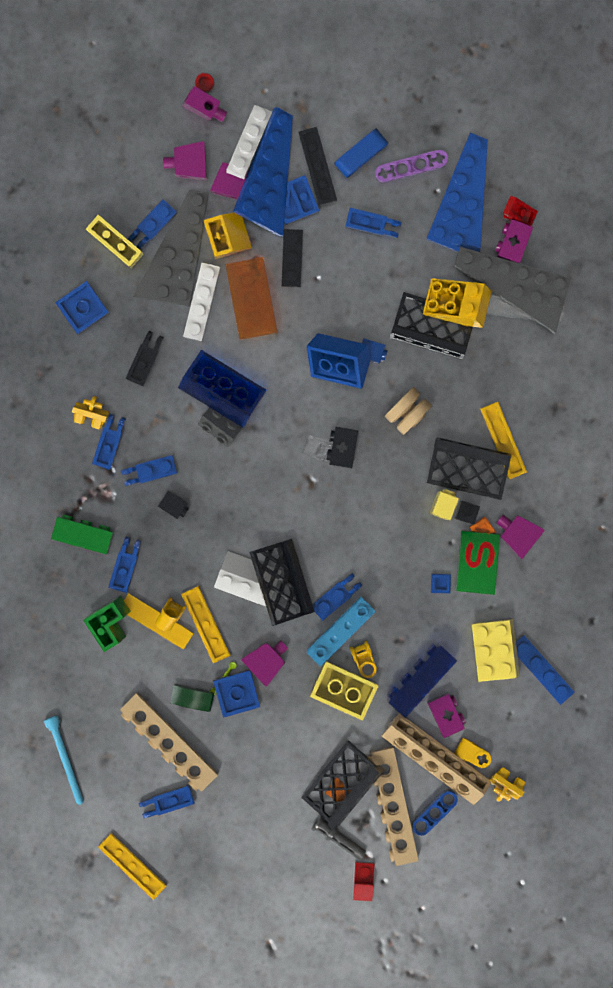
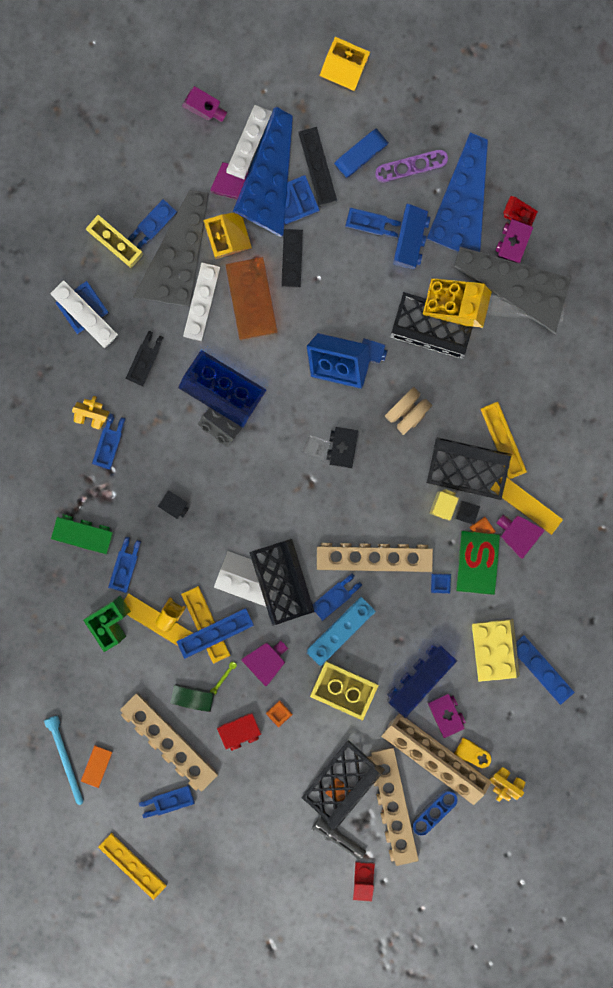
blue hinge [121,455,177,486] -> none
magenta torso [163,141,207,181] -> none
red tile [195,73,214,93] -> none
blue plate [213,670,260,718] -> none
yellow piece [349,640,377,678] -> none
none -> white plate [50,280,118,348]
none -> orange tile [81,745,113,788]
none -> blue plate [176,608,254,659]
none -> red brick [217,712,262,751]
none -> orange tile [266,700,293,728]
none -> tan brick [317,543,433,572]
none -> yellow slope [319,37,370,91]
none -> blue slope [393,204,431,269]
none -> yellow tile [490,477,563,535]

